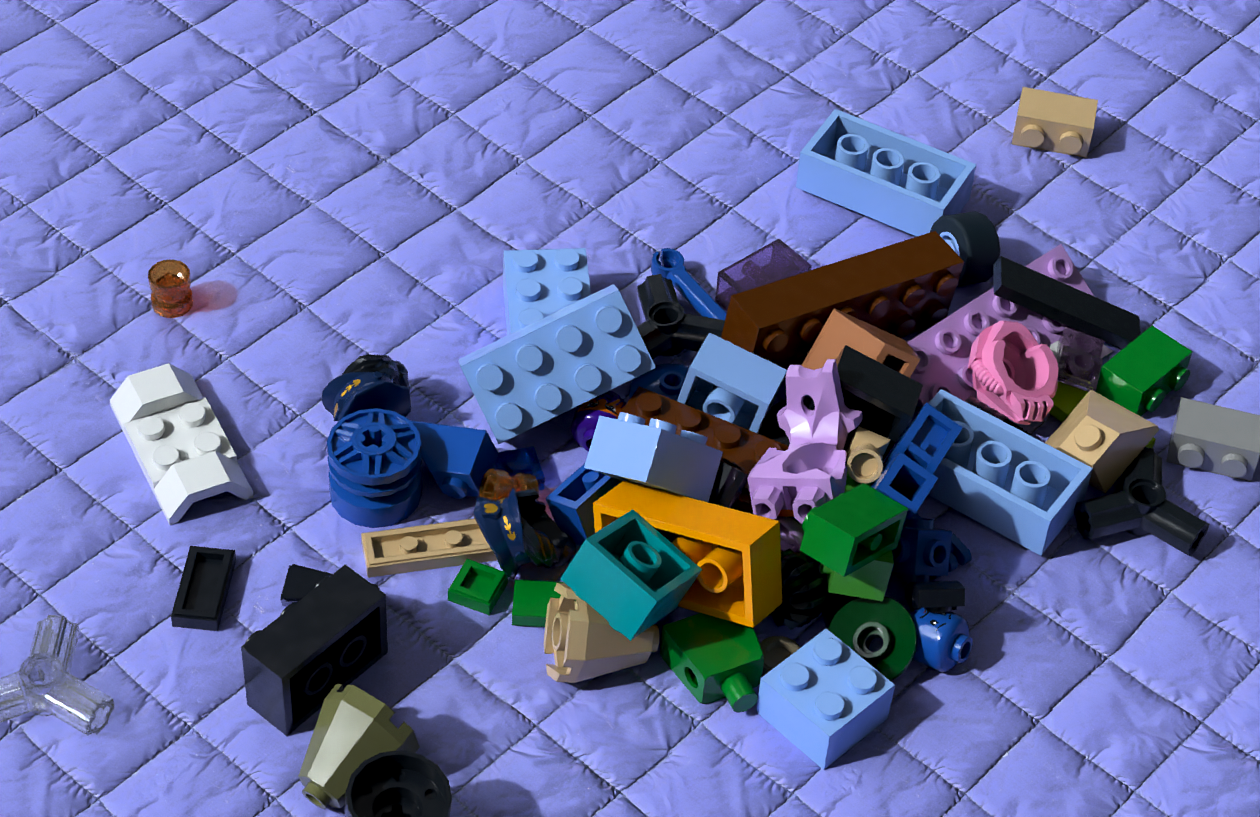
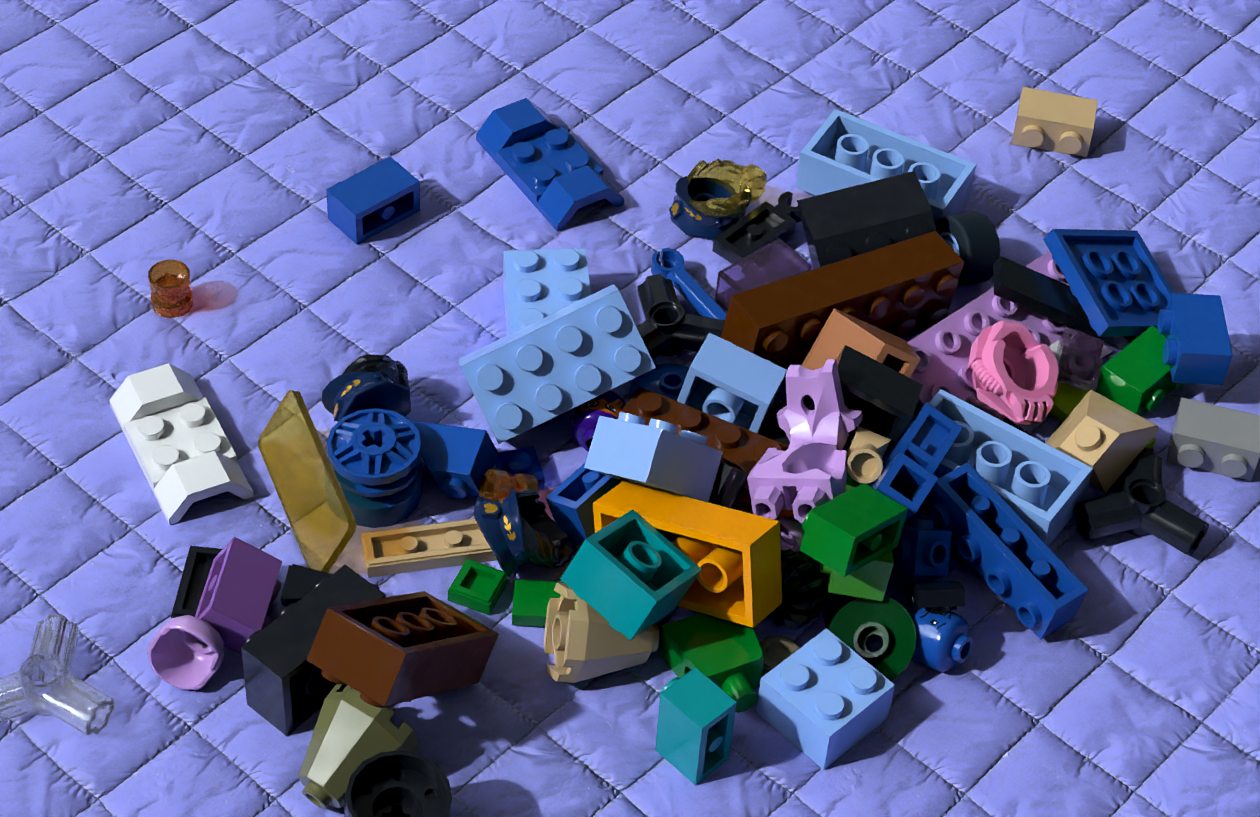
none -> lavender hair [147,615,225,690]
none -> medium lavender brick [195,537,282,654]
none -> clear yellow piece [258,390,356,573]
none -> reddish brown brick [307,591,499,708]
none -> blue brick [326,156,420,244]
none -> blue piece [476,98,624,231]
none -> teal brick [655,667,737,786]
none -> piece [669,159,767,240]
none -> black plate [712,192,802,271]
none -> black slope [797,171,937,269]
none -> blue brick [922,462,1088,640]
none -> blue plate [1043,229,1174,337]
none -> blue brick [1157,293,1233,385]

